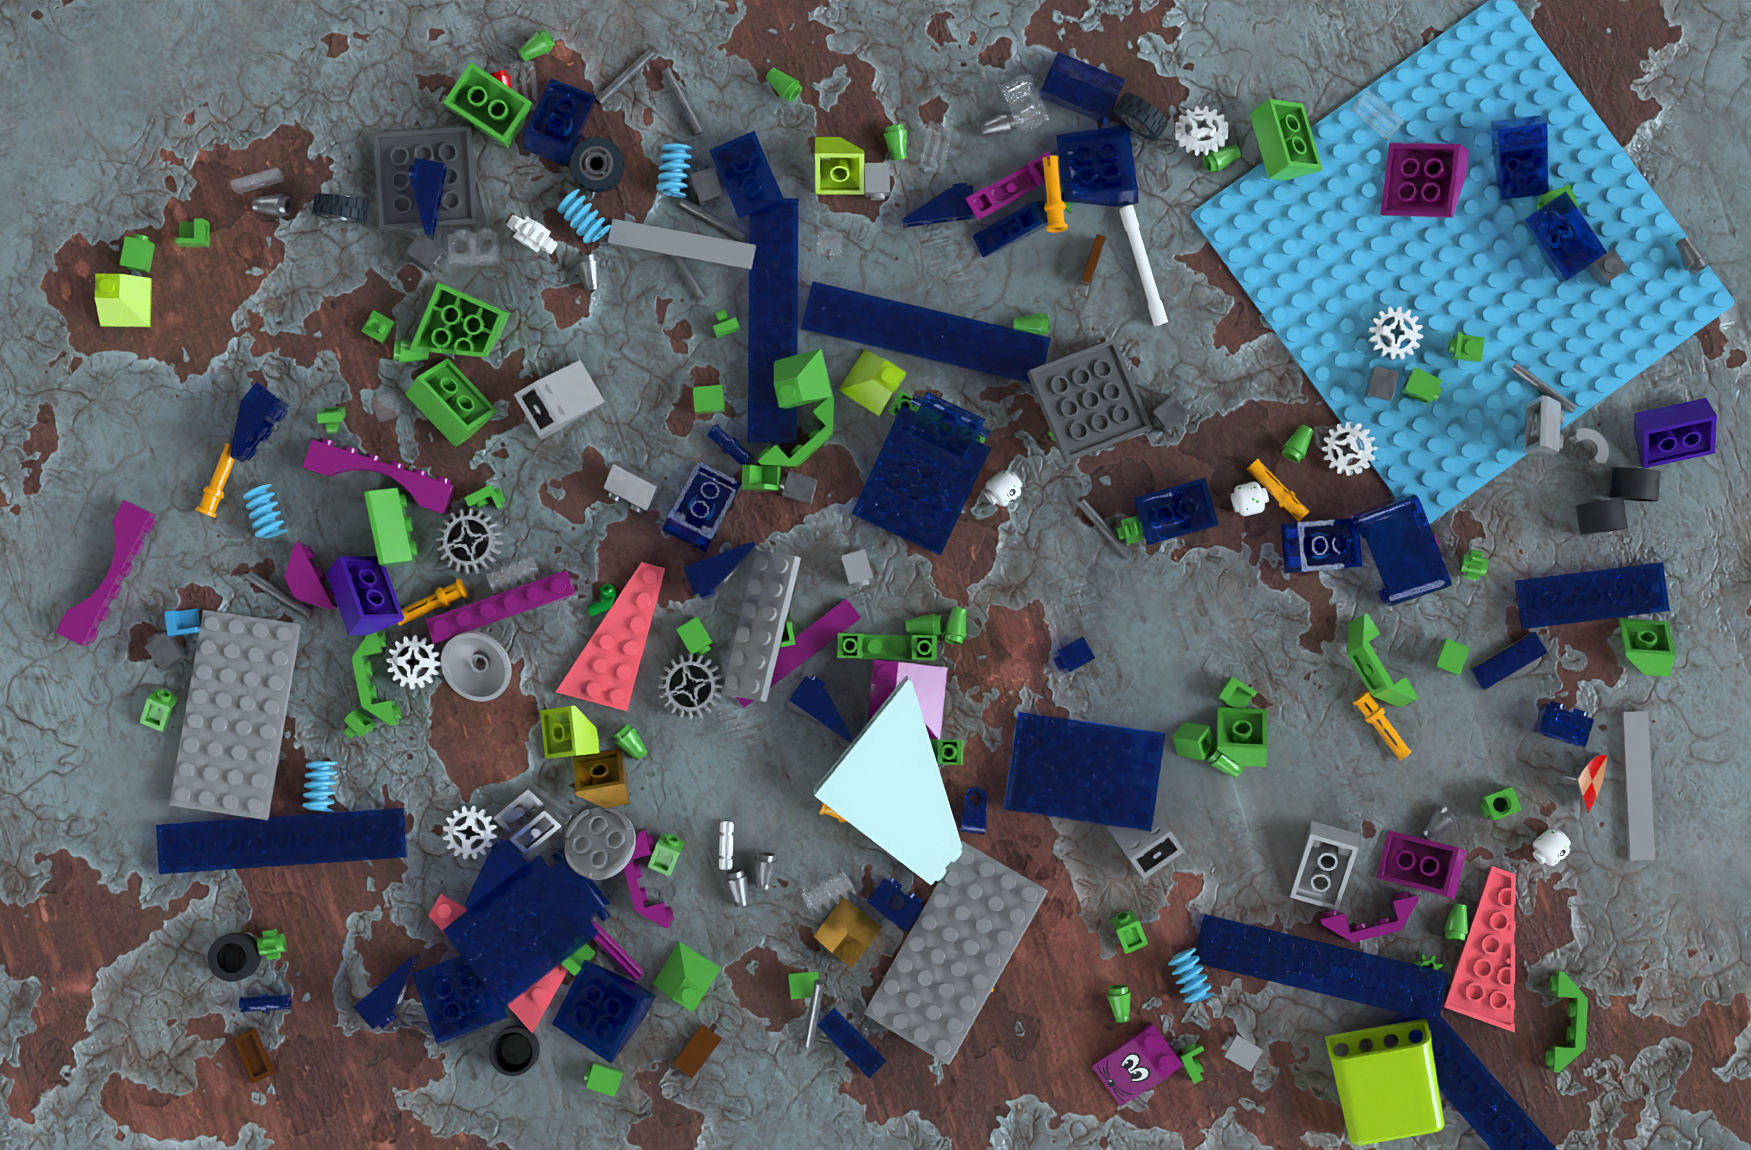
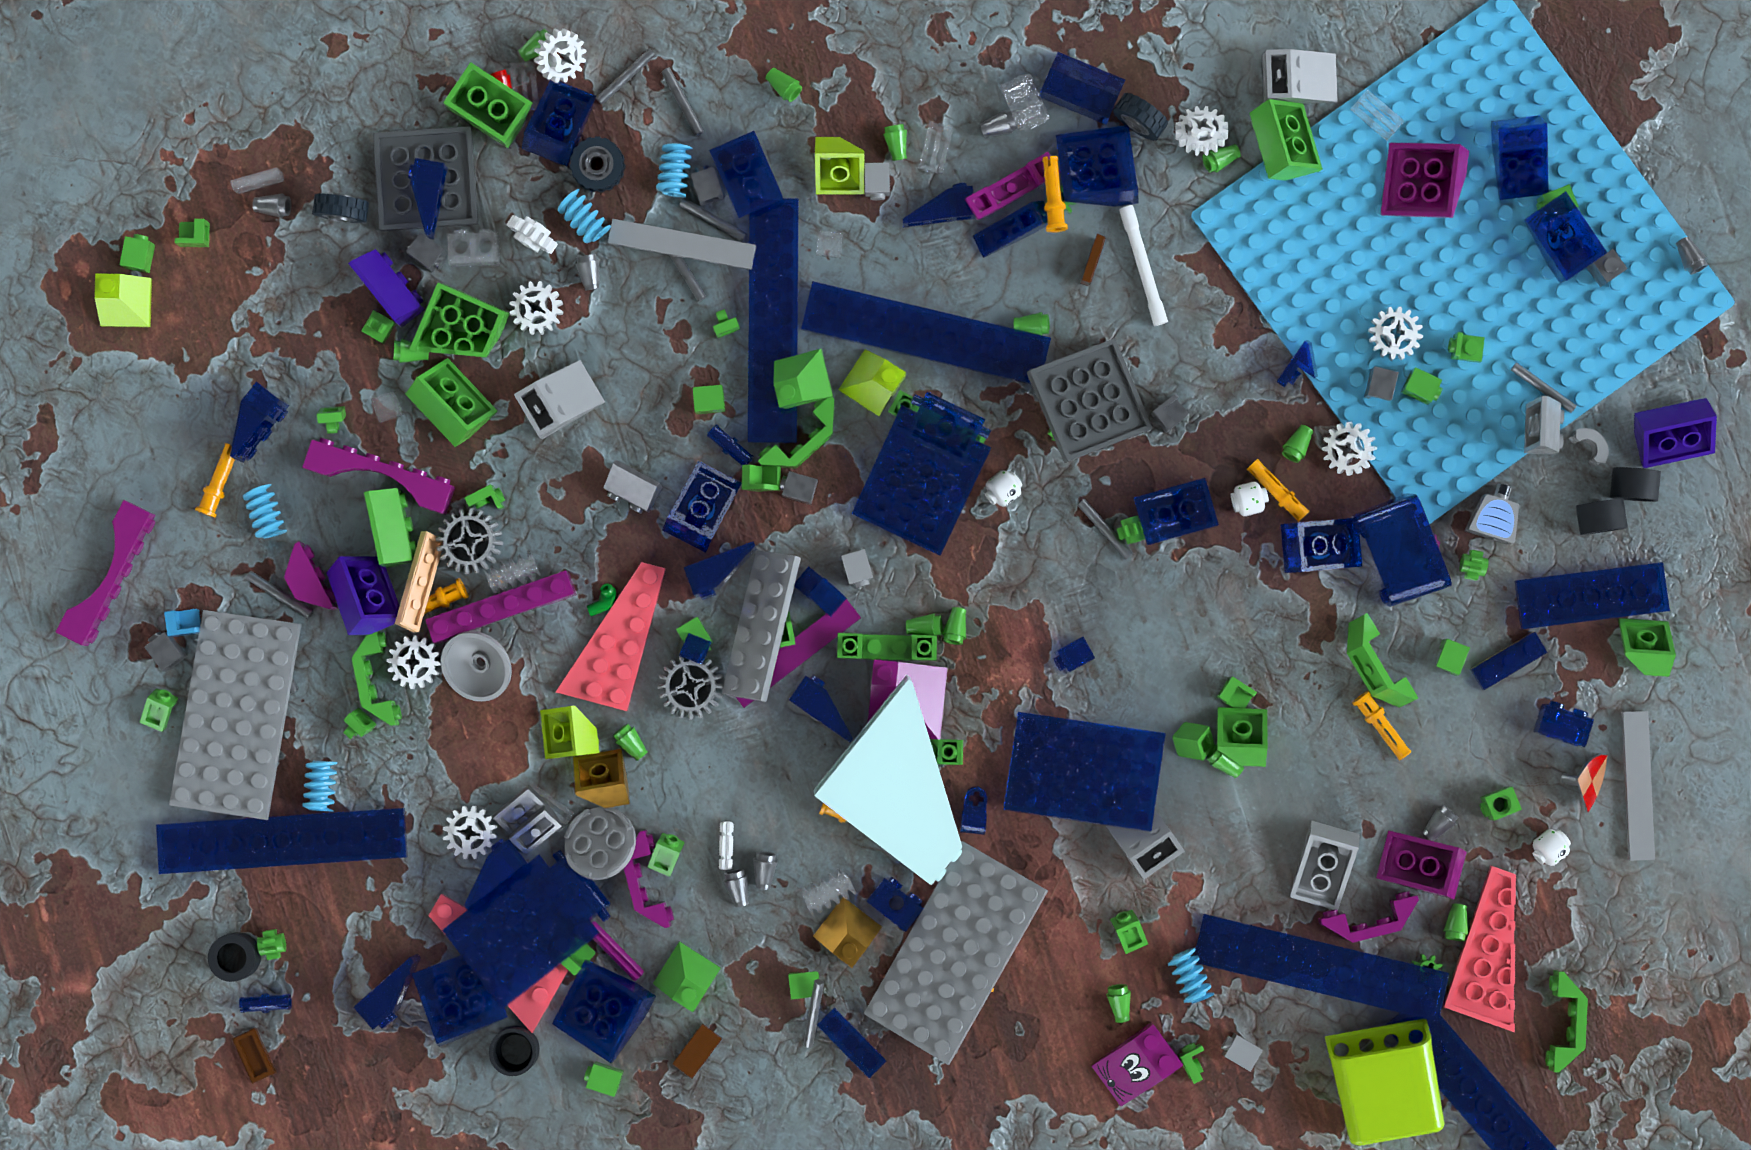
none -> dark purple slope [348,249,425,328]
none -> light nougat tile [395,531,443,632]
none -> white gear [509,281,563,335]
none -> white gear [534,28,586,83]
none -> clear blue slope [679,633,712,665]
none -> clear blue slope [794,566,847,617]
none -> slope [1262,49,1338,104]
none -> clear blue slope [1276,340,1318,387]
none -> torso [1465,483,1519,545]

